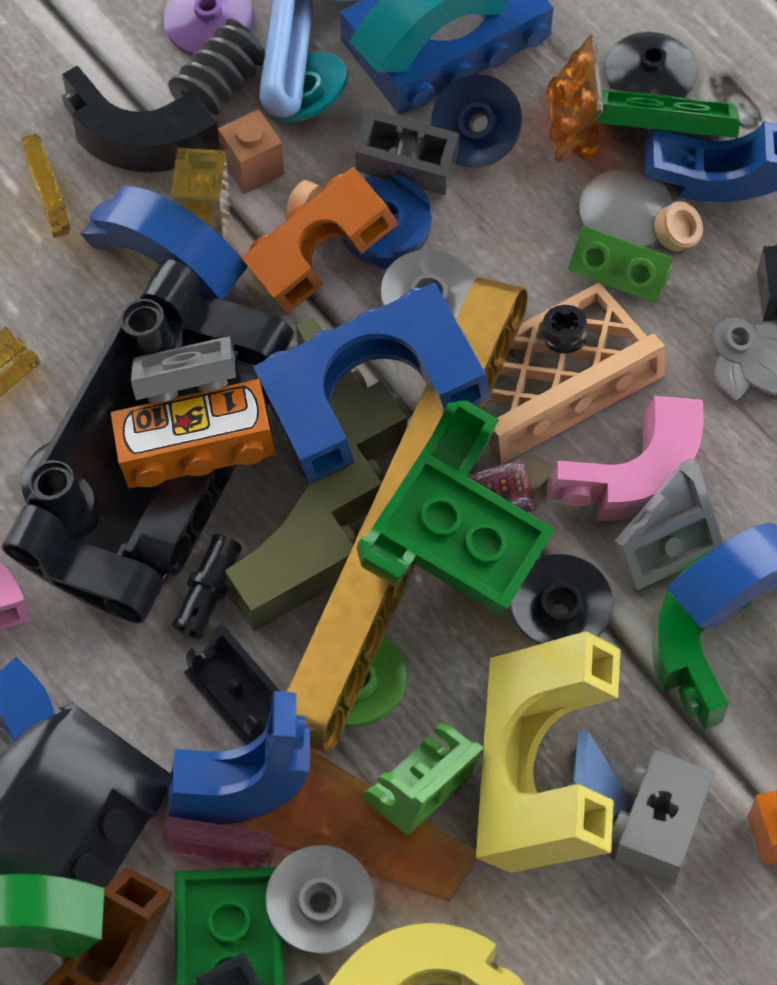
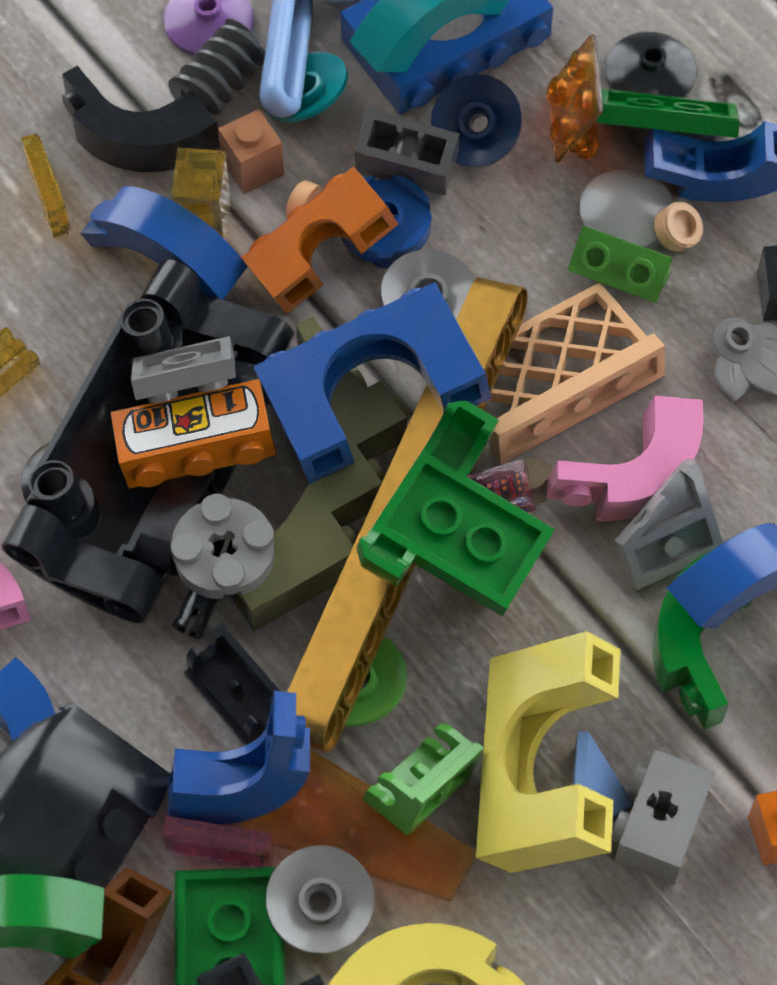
black dish [510,554,613,645] -> none
black bush [543,304,587,354] -> none
none -> light grey plate [171,494,274,599]

